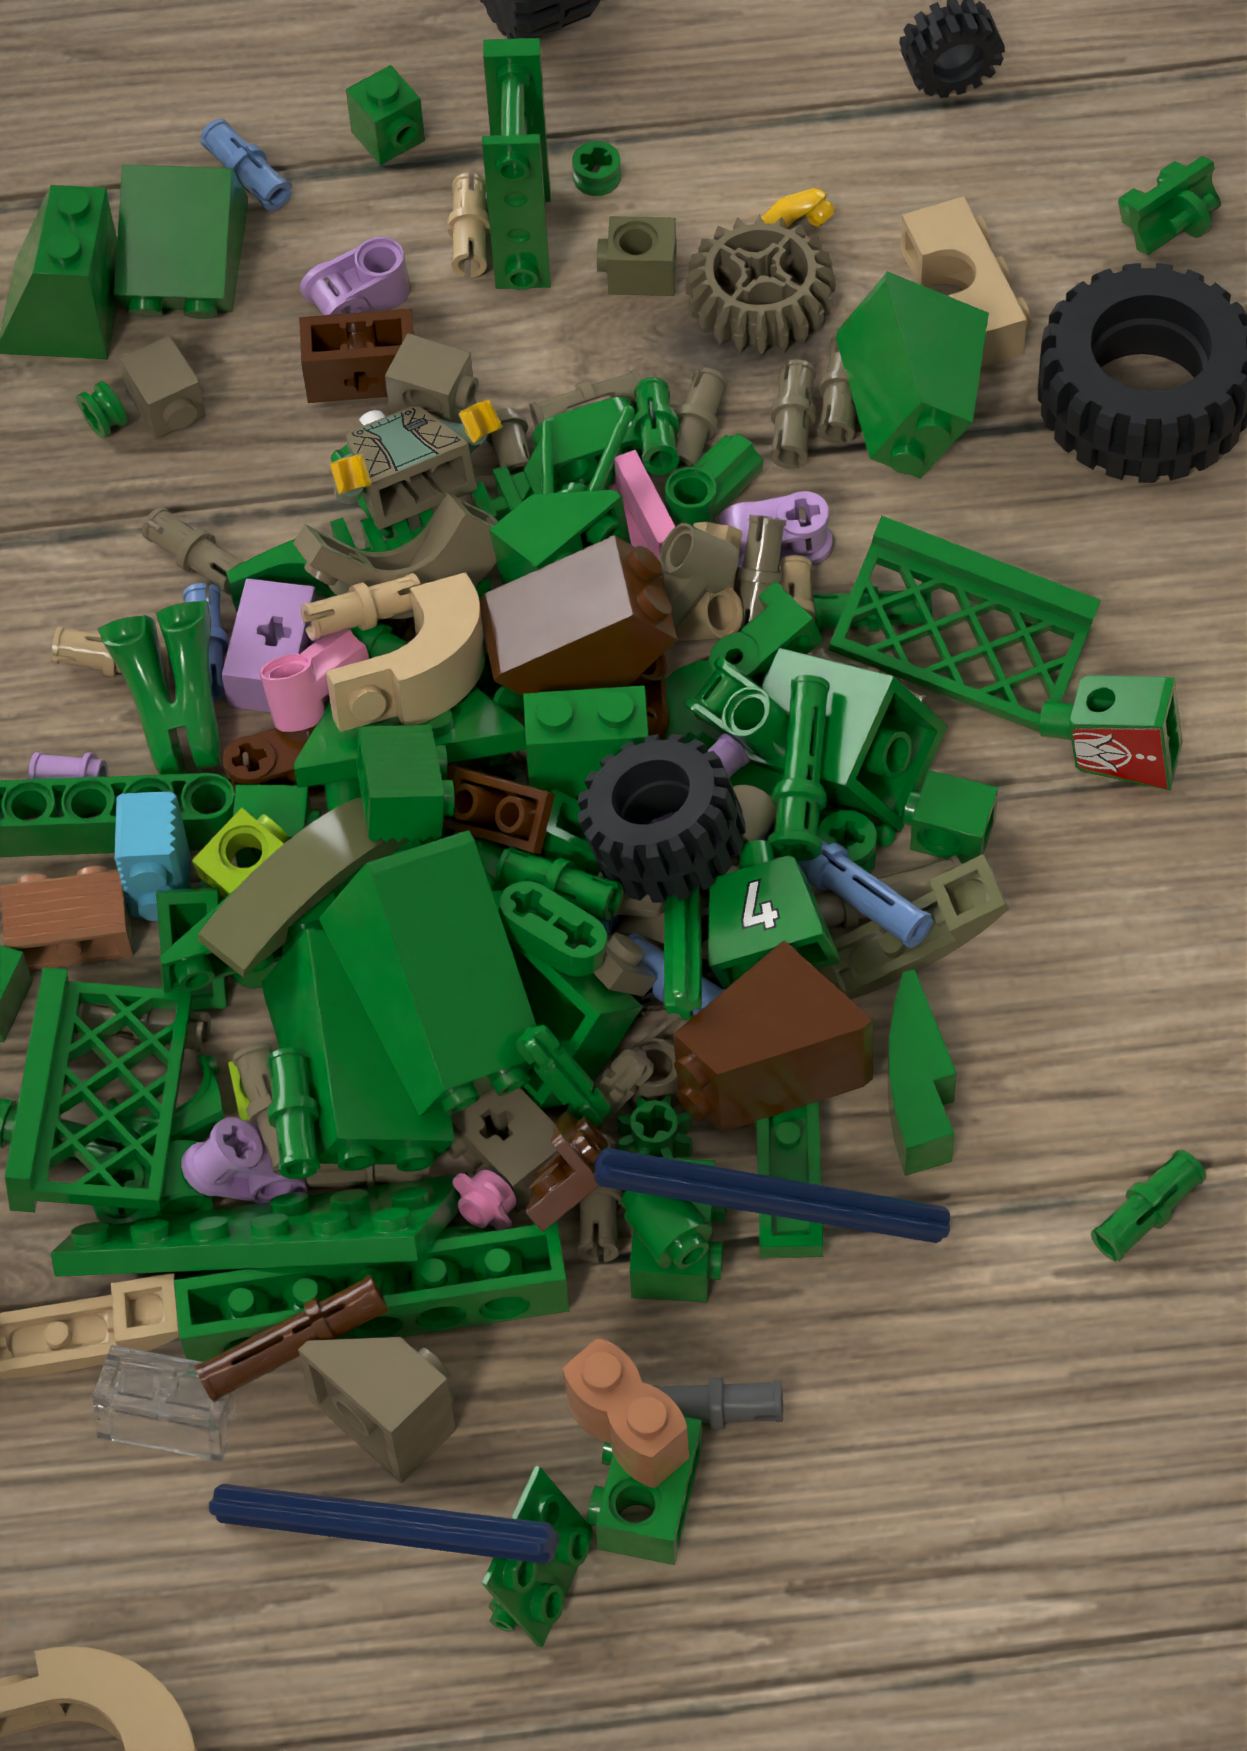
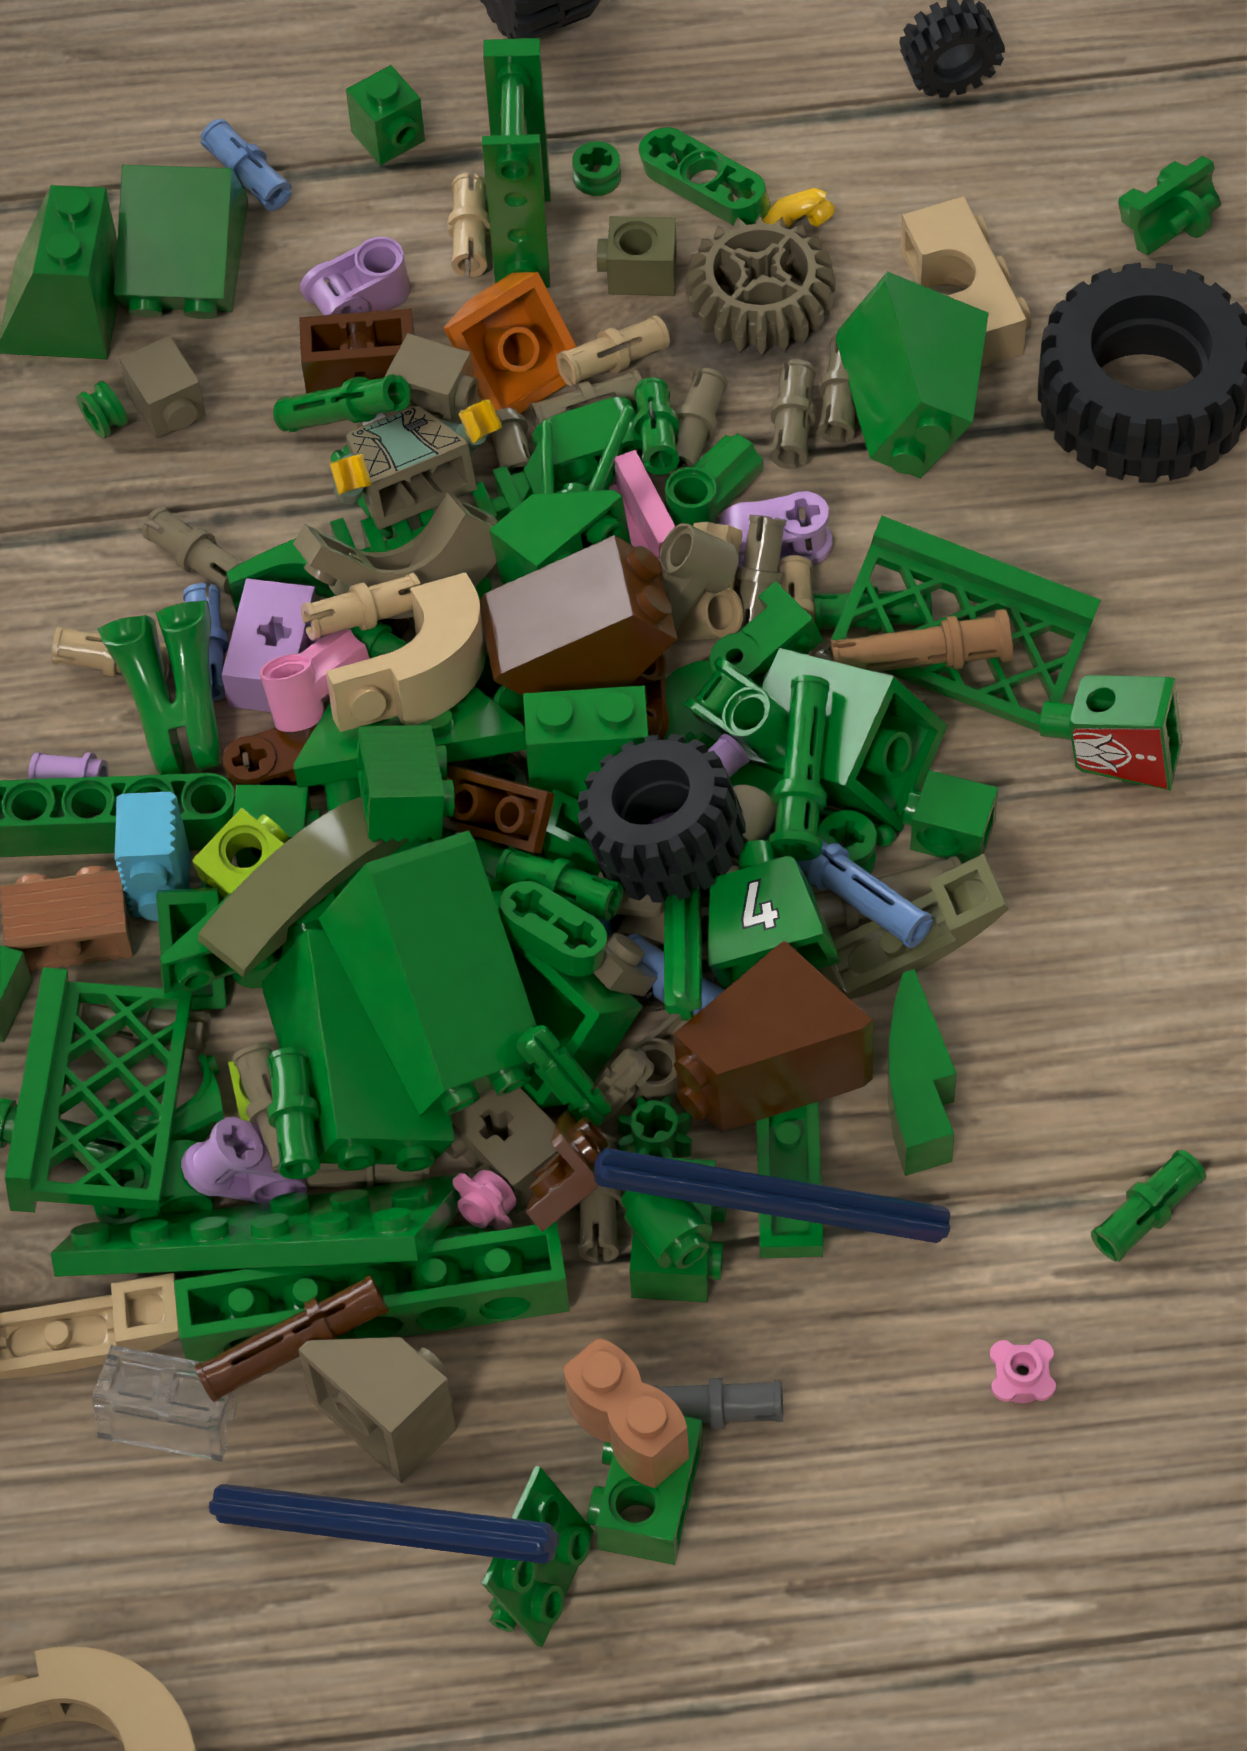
none -> green pin [273,374,411,433]
none -> orange slope [443,272,577,414]
none -> tan pin [556,315,670,386]
none -> green beam [638,127,770,225]
none -> medium nougat pin [830,609,1013,672]
none -> bright pink plate [990,1339,1056,1403]

